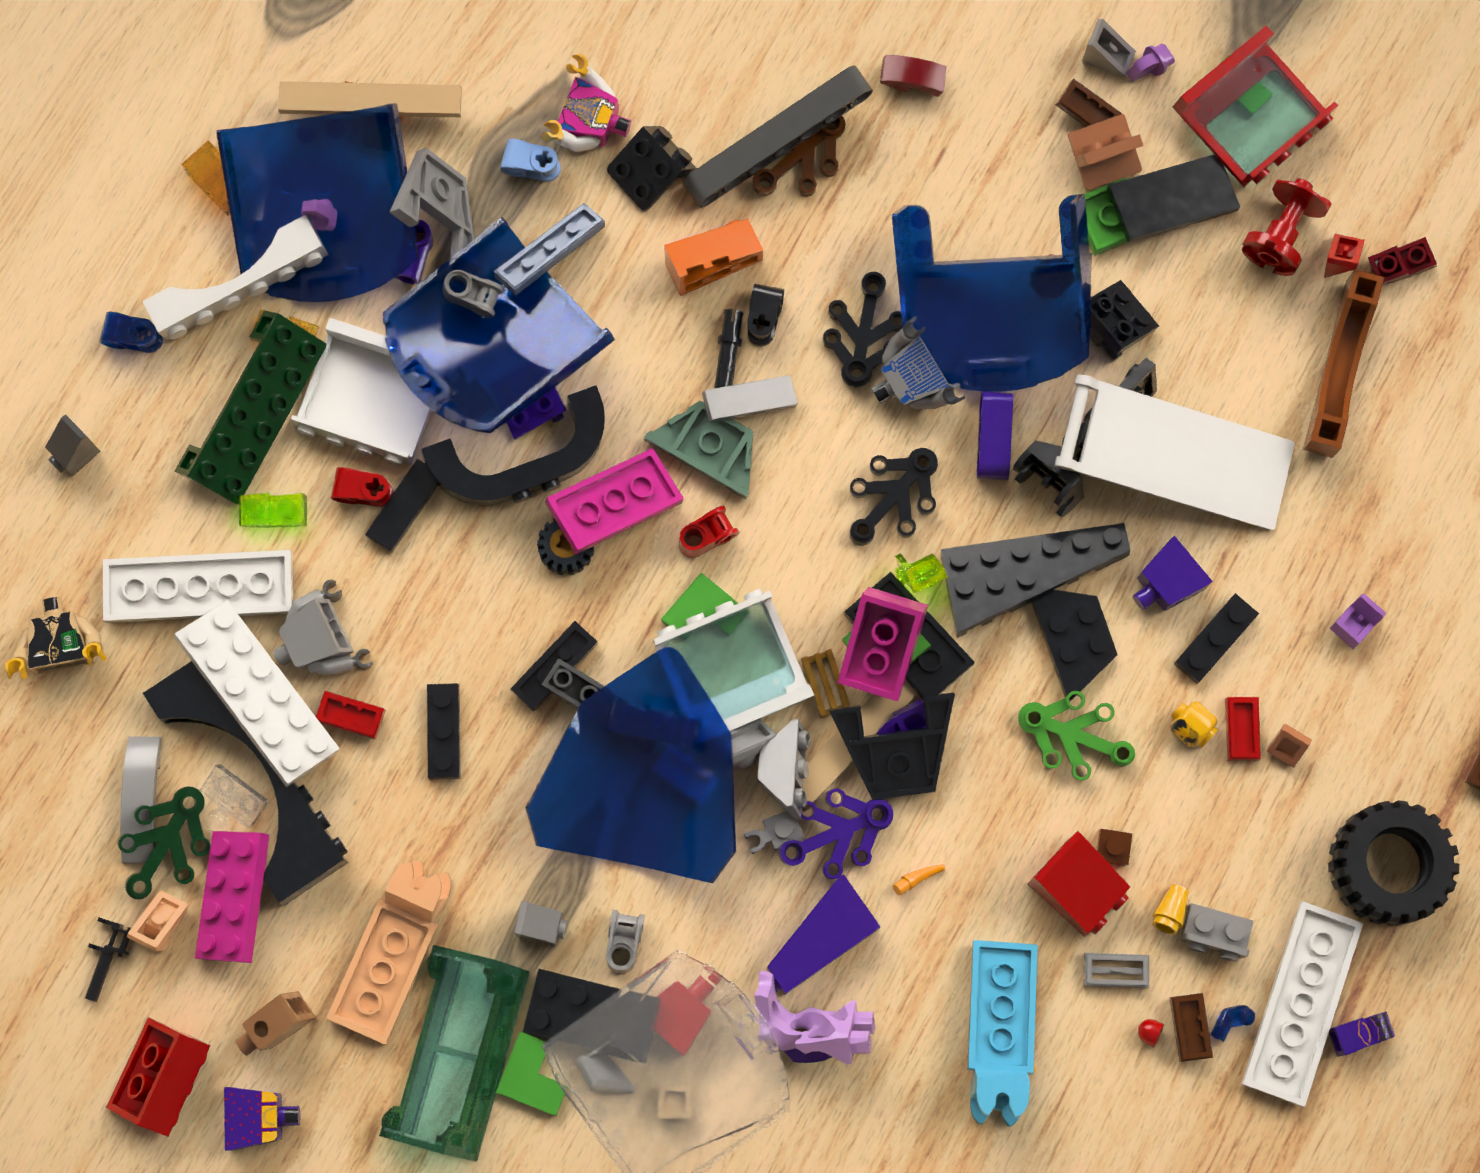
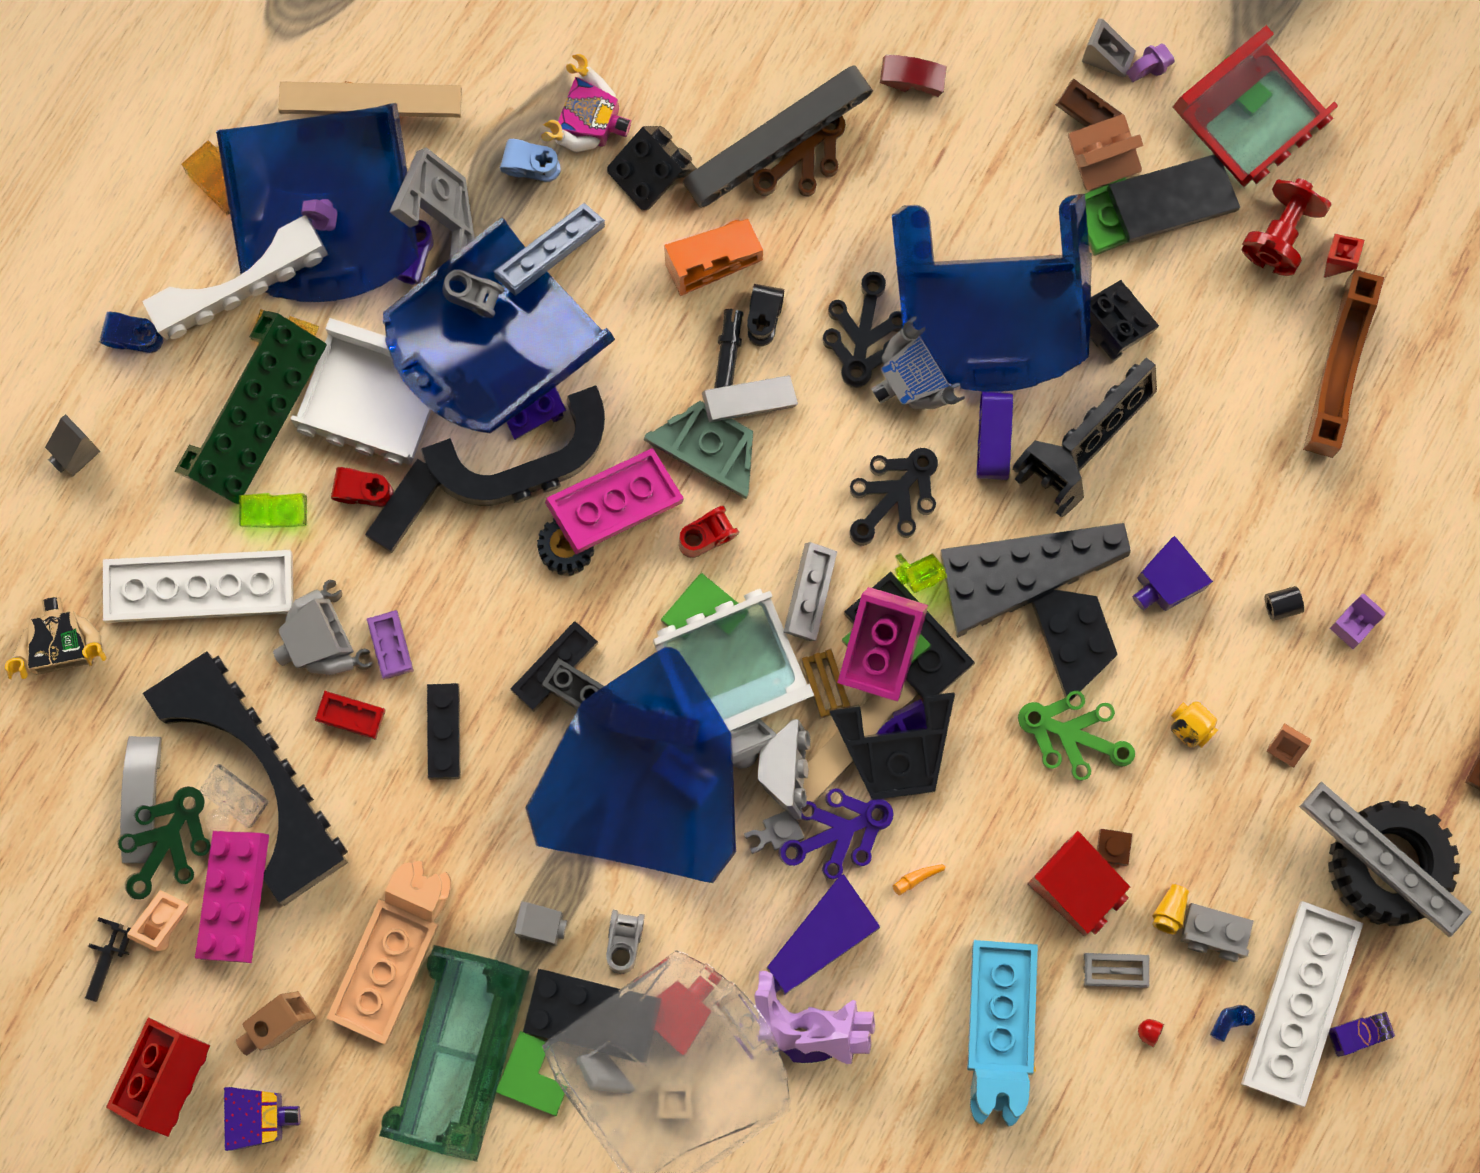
white plate [174,600,340,787] -> none
white flag [1055,374,1295,530] -> none
reddish brown plate [1169,993,1213,1062] -> none
black plate [1174,593,1259,684] -> none
red tile [1225,697,1261,761] -> none
dark red slope [1368,237,1437,285] -> none
none -> medium lavender plate [367,610,414,680]
none -> light grey plate [783,542,837,641]
none -> black gear [1264,586,1304,621]
none -> light grey tile [1299,782,1472,937]

